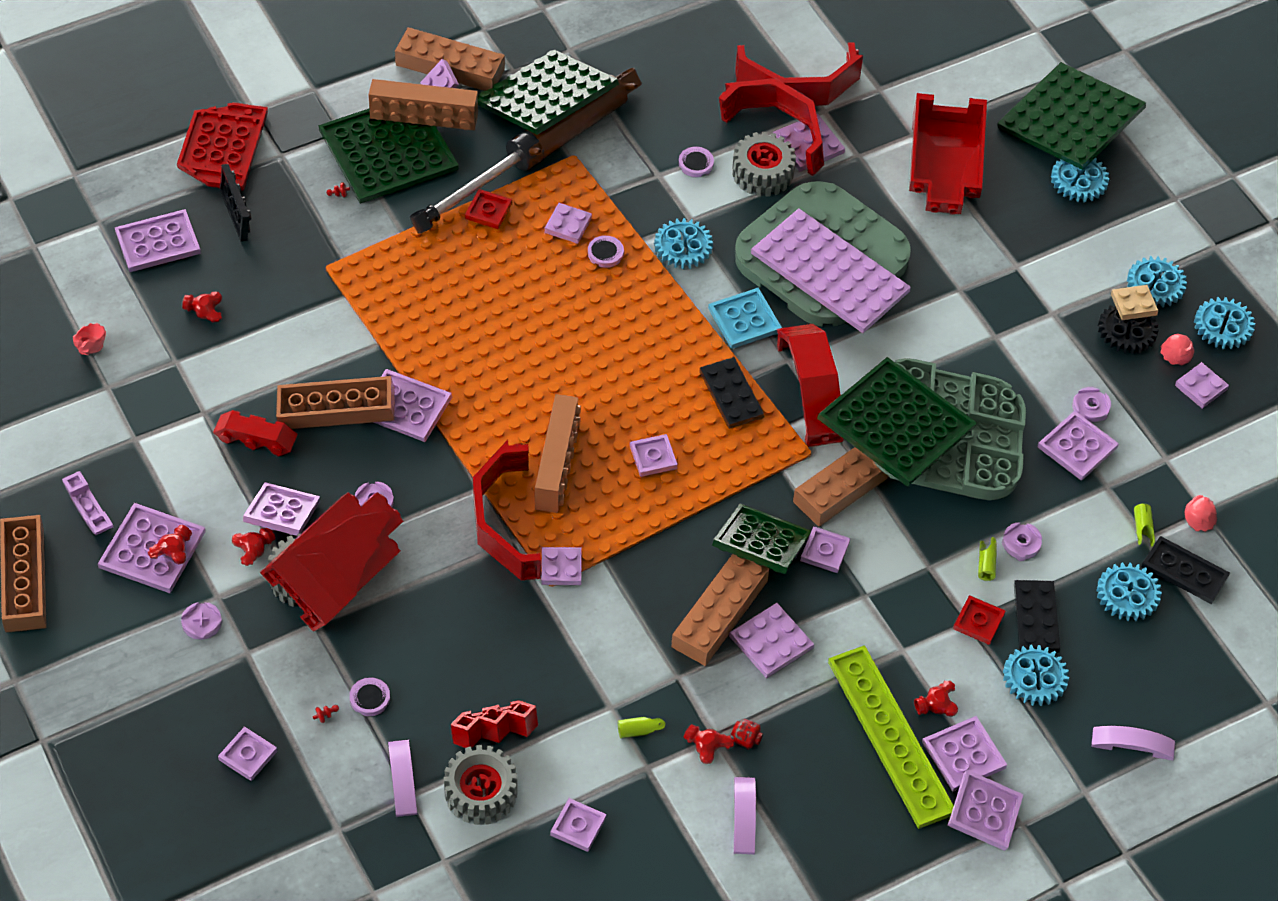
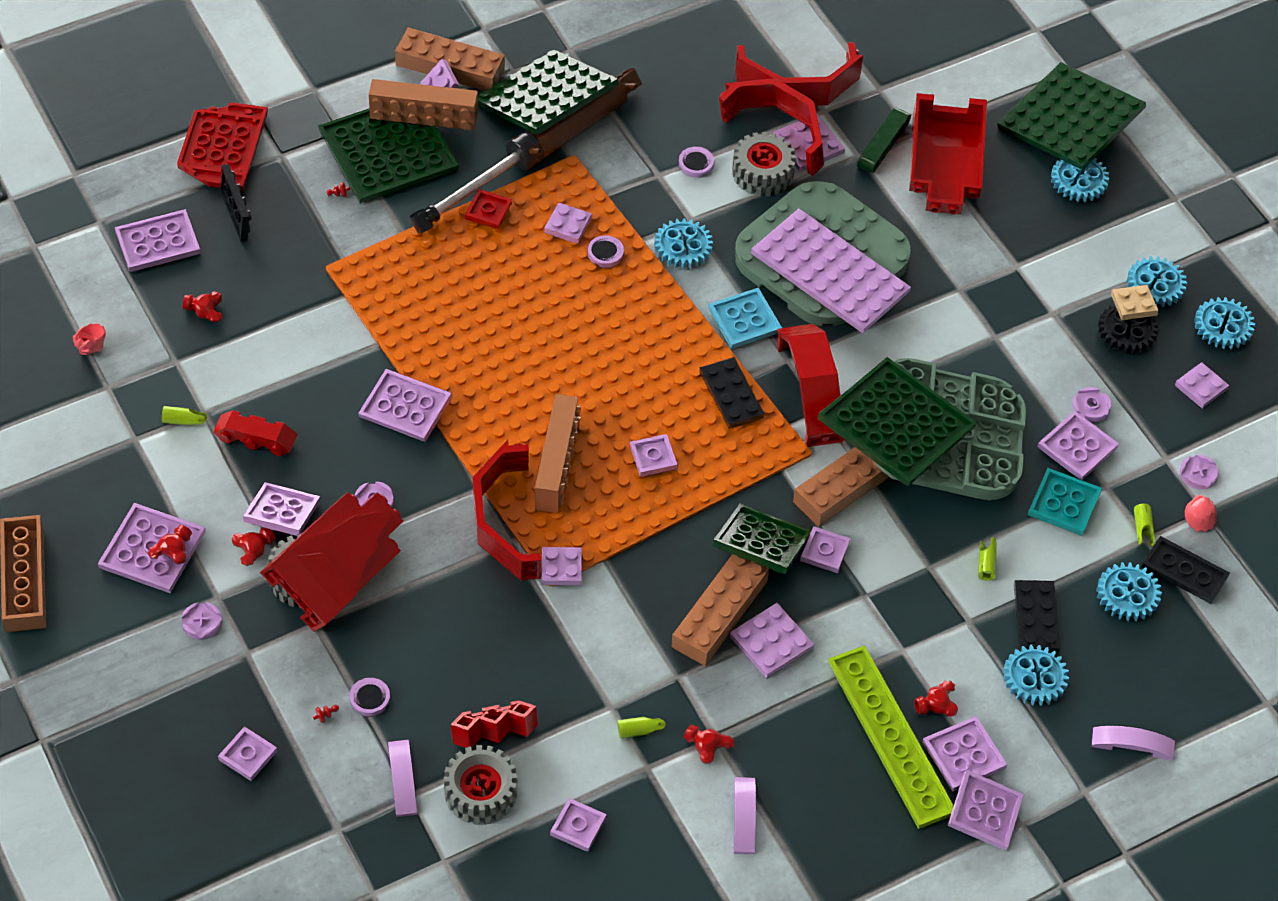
lavender slope [62,471,113,535] -> none
nougat brick [276,376,395,429] -> none
red head [731,719,763,749] -> none
red plate [953,595,1006,645] -> none
lavender plate [1002,523,1042,561] -> none
coral hair [1160,334,1194,366] -> none
none -> lime piece [162,406,208,425]
none -> dark green beam [857,107,911,173]
none -> teal plate [1028,468,1102,536]
none -> lavender tile [1180,455,1219,490]

